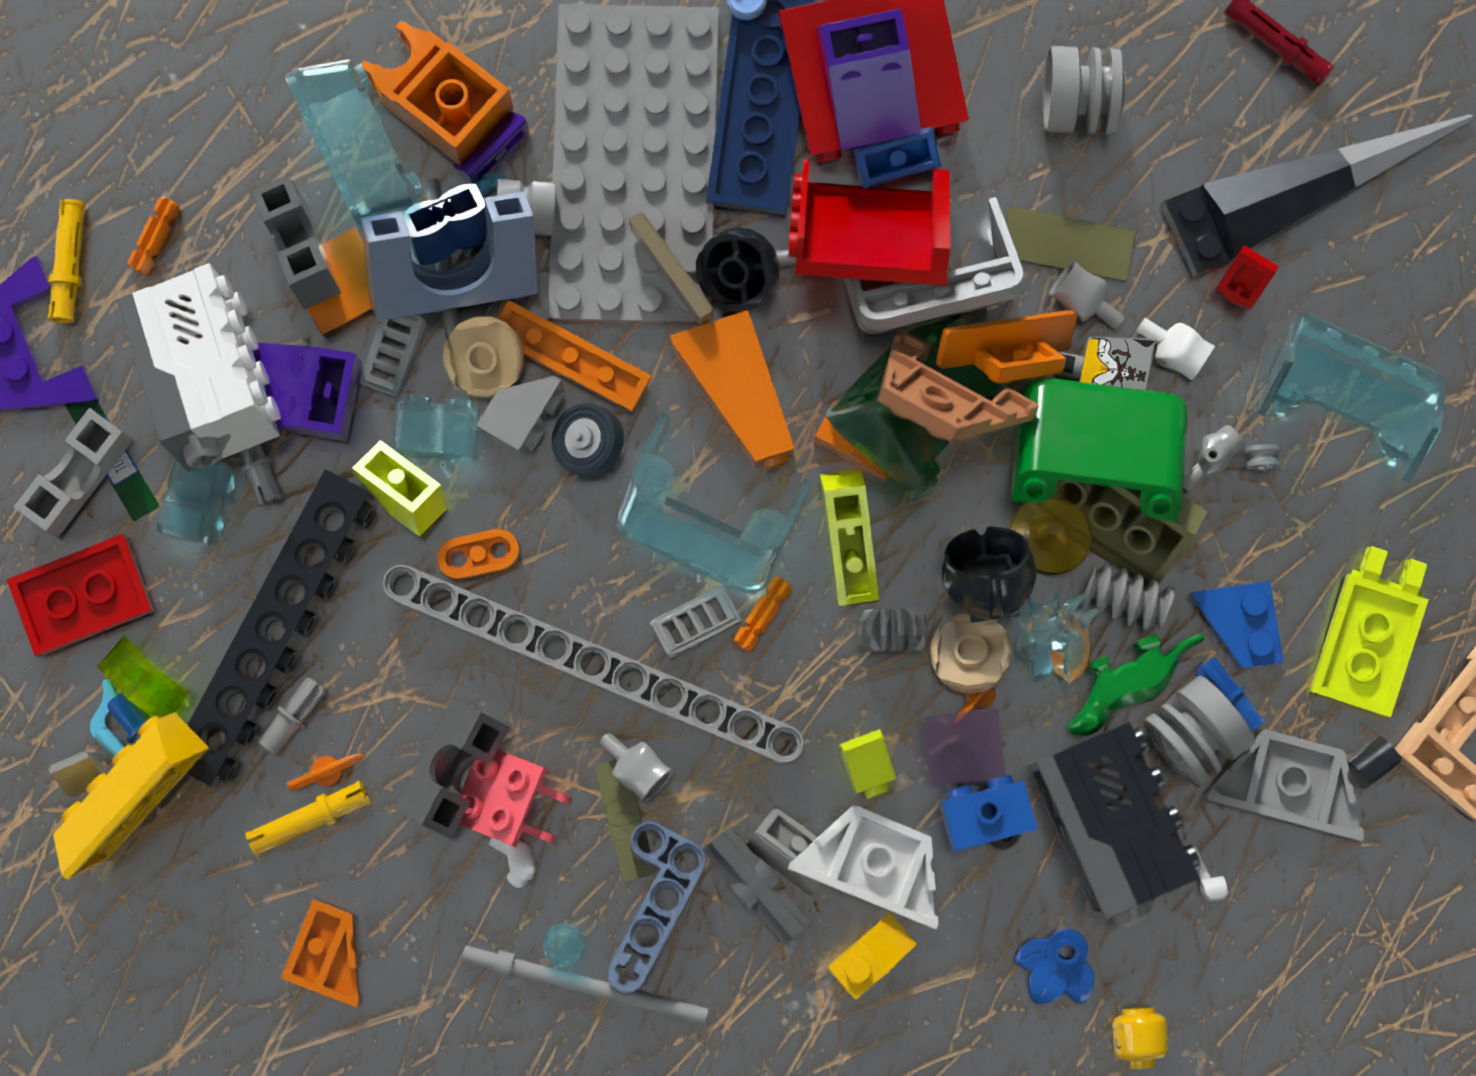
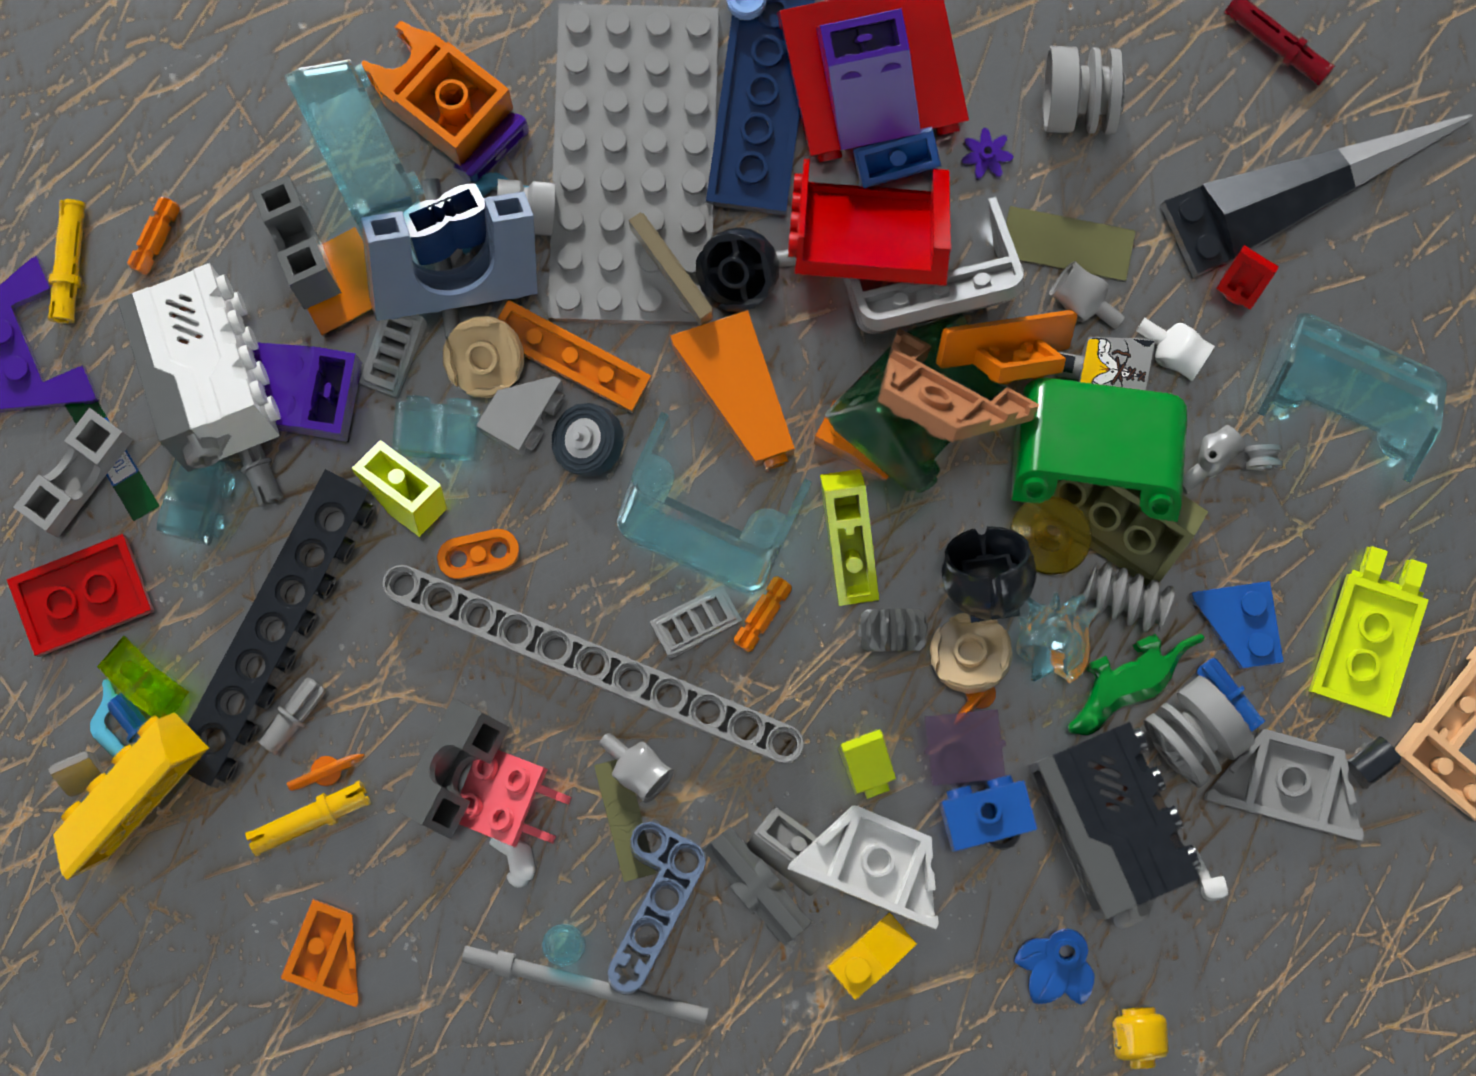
none -> dark purple plant [961,127,1014,179]

